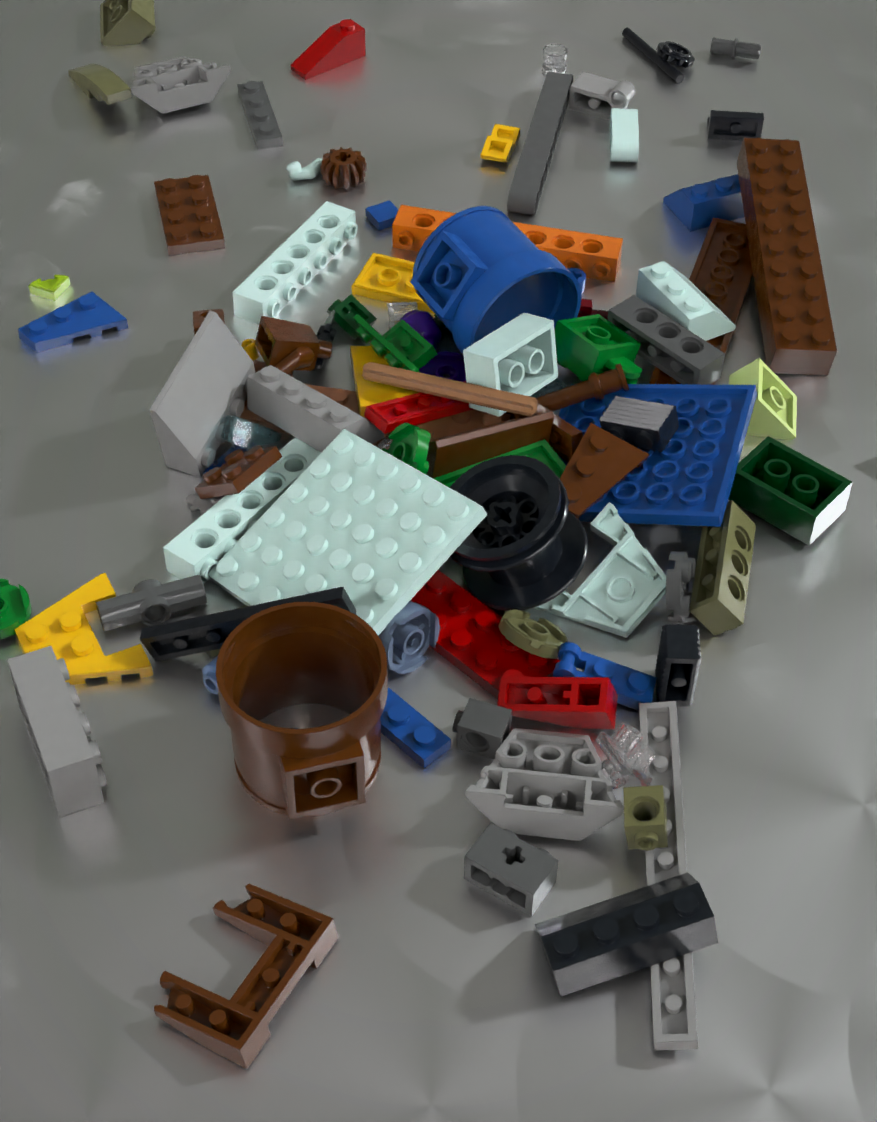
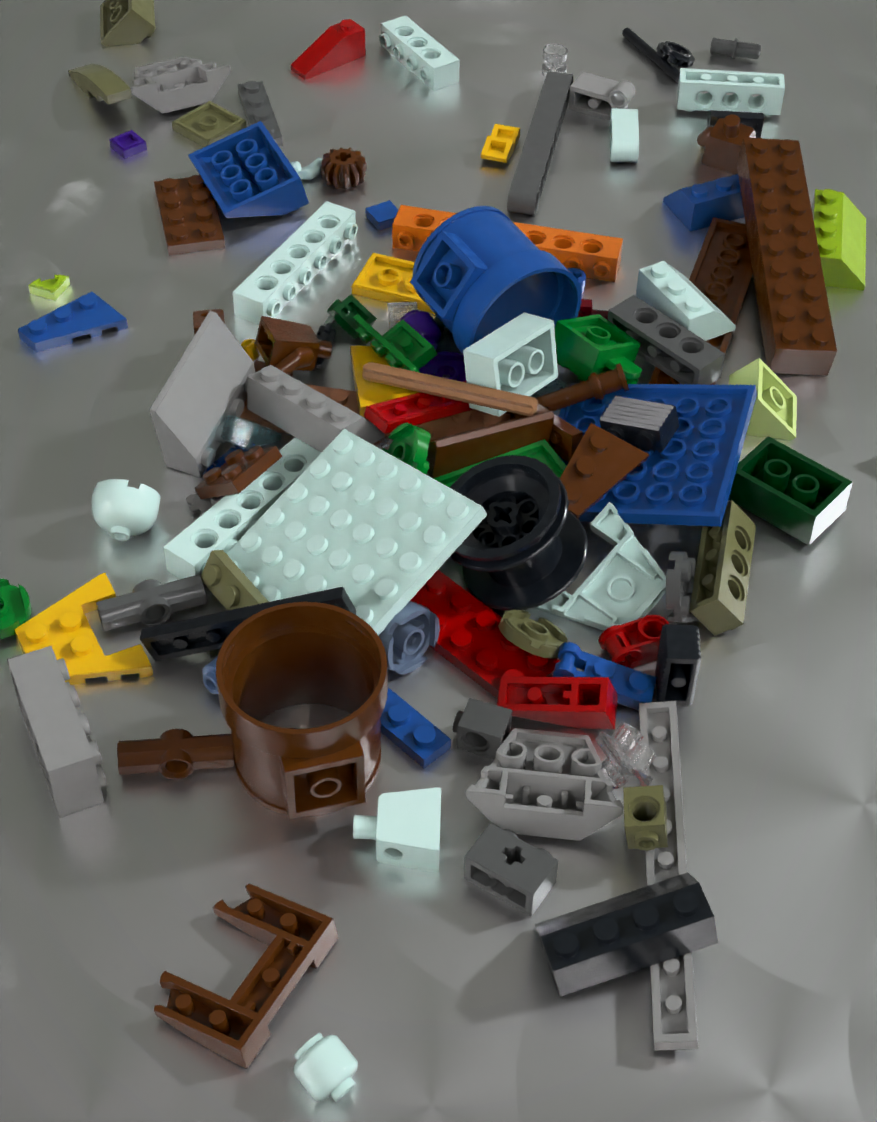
none -> light aqua cylinder [92,479,161,541]
none -> dark purple tile [109,130,147,159]
none -> reddish brown piece [117,729,235,780]
none -> olive tile [172,101,247,147]
none -> blue slope [188,121,309,218]
none -> olive plate [200,550,269,611]
none -> light aqua head [293,1033,358,1102]
none -> light aqua torso [353,787,441,872]
none -> light aqua brick [379,15,460,91]
none -> red piece [598,614,669,669]
none -> light aqua brick [677,68,785,116]
none -> reddish brown torso [697,114,756,175]
none -> lime slope [811,189,866,290]

